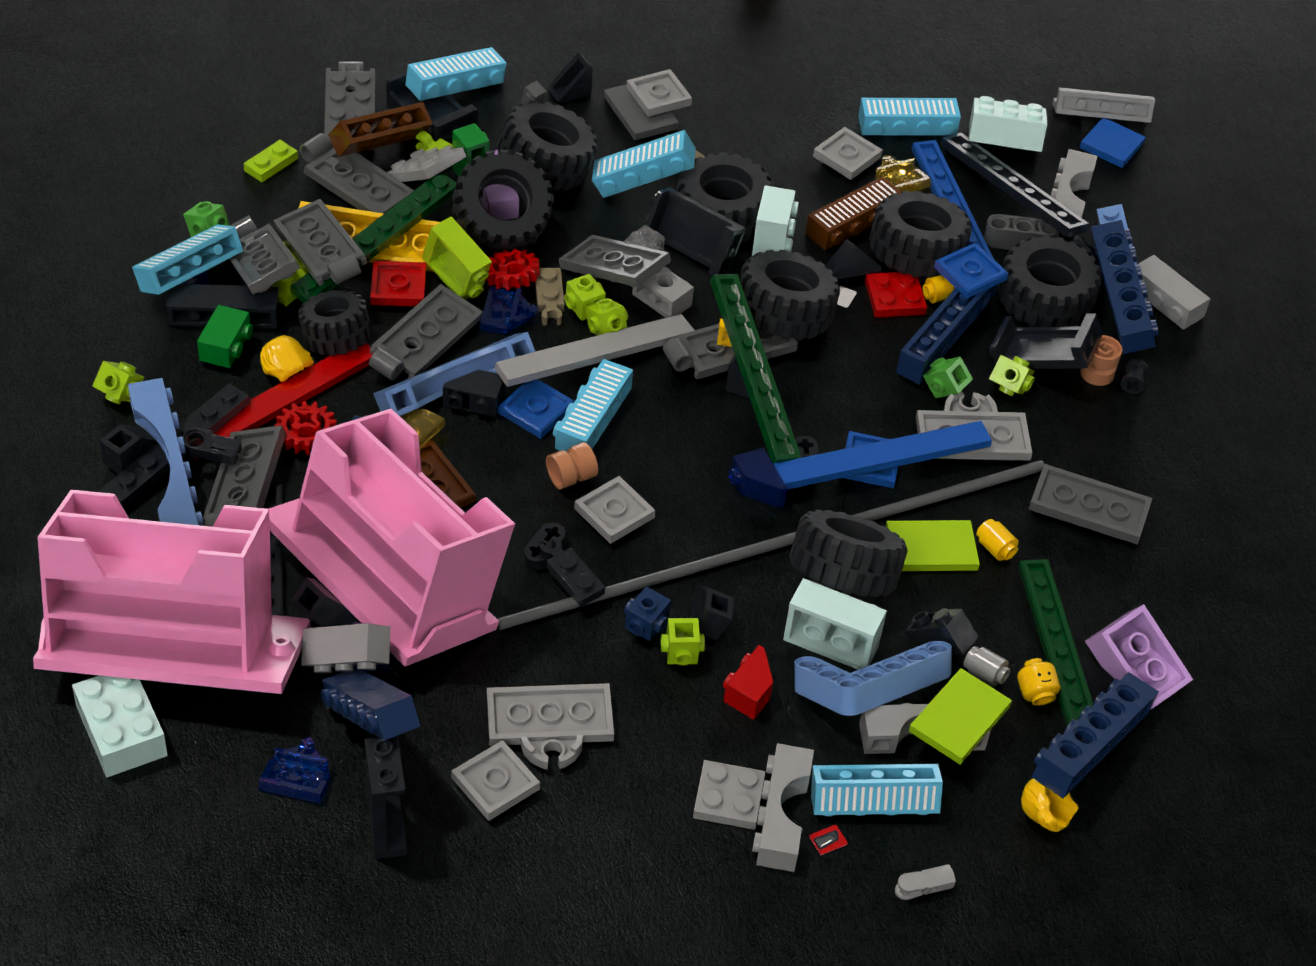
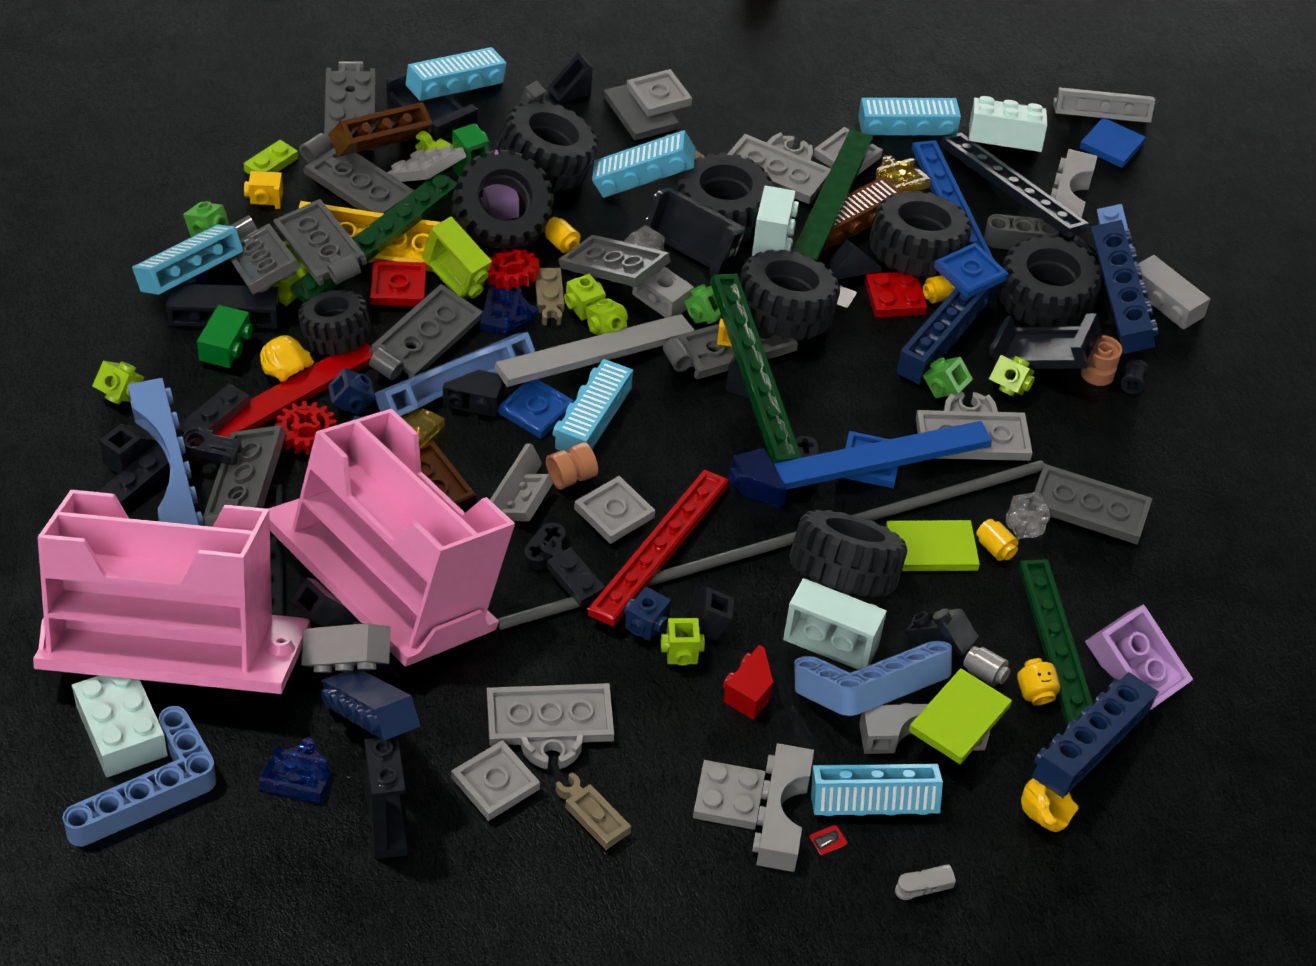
none -> medium blue beam [62,706,216,846]
none -> yellow brick [244,171,283,209]
none -> dark blue brick [328,367,376,416]
none -> light grey bracket [490,444,554,521]
none -> yellow brick [544,217,581,253]
none -> dark tan plate [556,773,631,850]
none -> red tile [588,470,729,627]
none -> bright green brick [684,284,721,324]
none -> light grey plate [727,132,831,204]
none -> dark green tile [792,129,873,262]
none -> clear brick [1006,491,1050,539]

